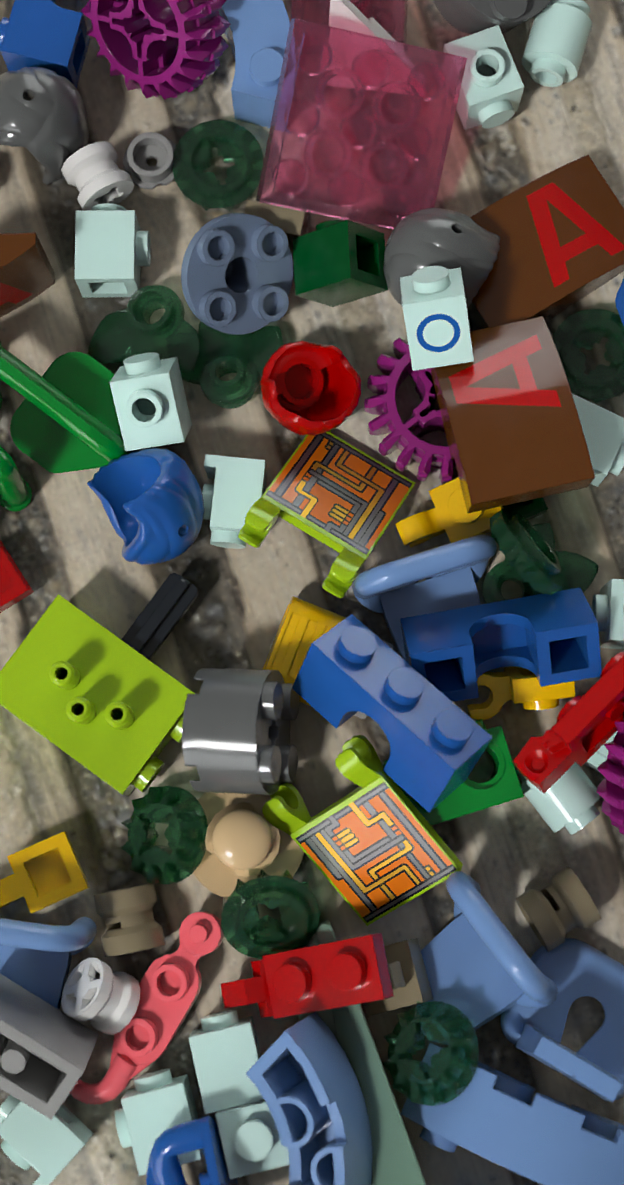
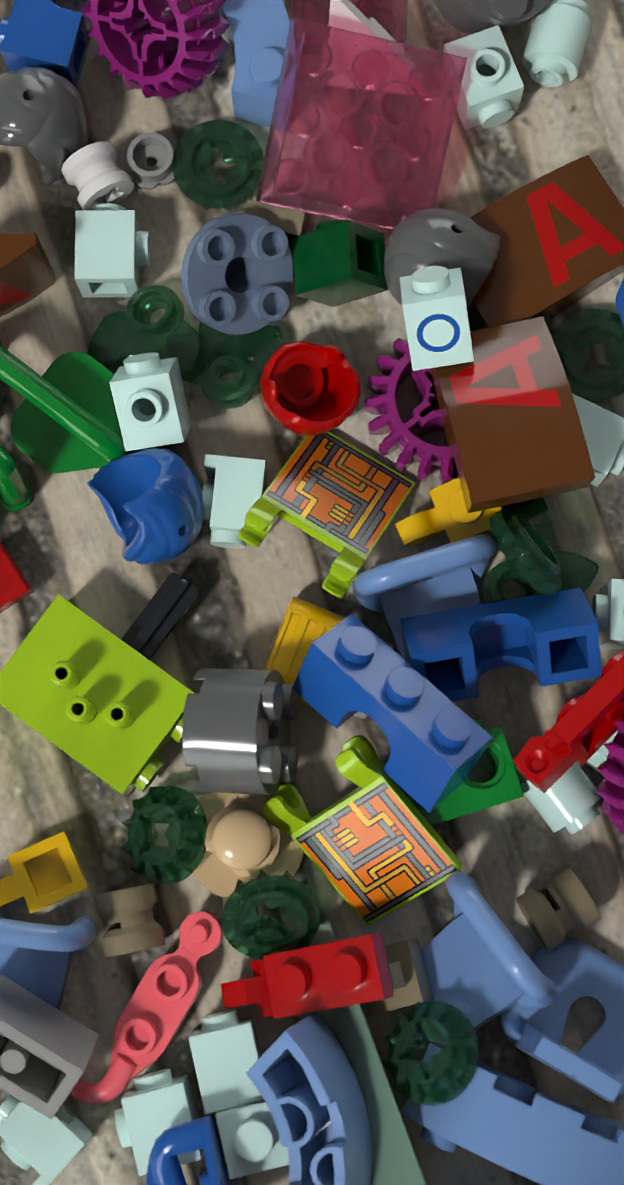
white wheel [61,958,141,1035] -> none
yellow plate [467,666,576,720] -> none

